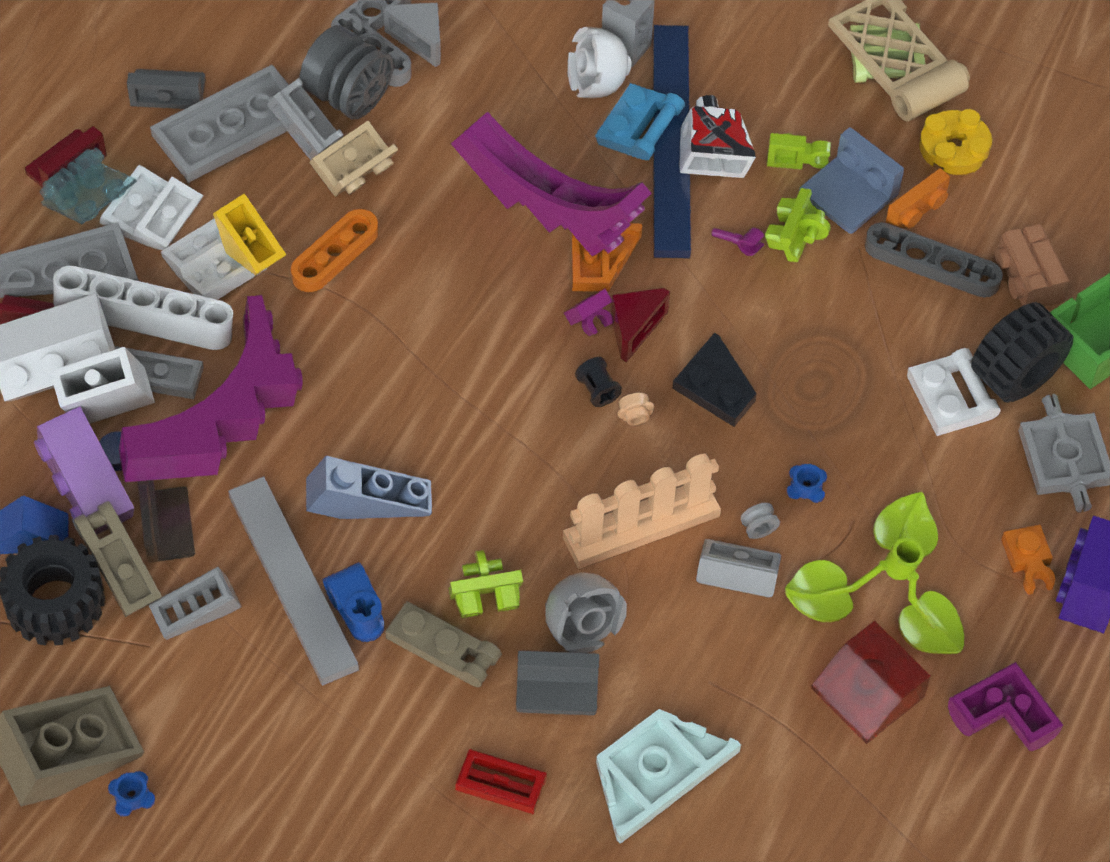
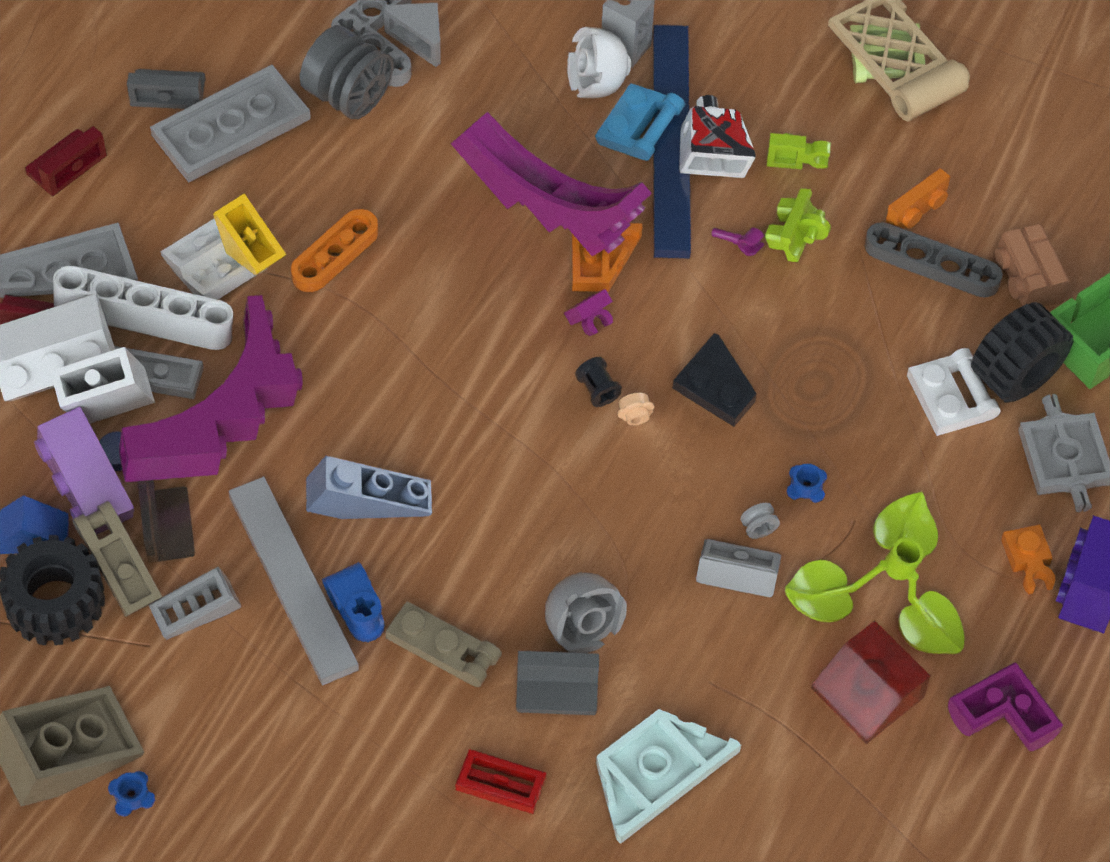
clear light blue hinge [40,148,137,224] -> none
white slope [99,165,203,250] -> none
light grey hinge [267,78,344,160] -> none
tan bracket [309,121,398,197] -> none
lime hips [448,550,523,618] -> none
light nougat fence [563,454,721,569] -> none
dark red slope [611,288,670,362] -> none
sand blue bracket [799,127,904,234] -> none
yellow plate [919,109,992,175] -> none

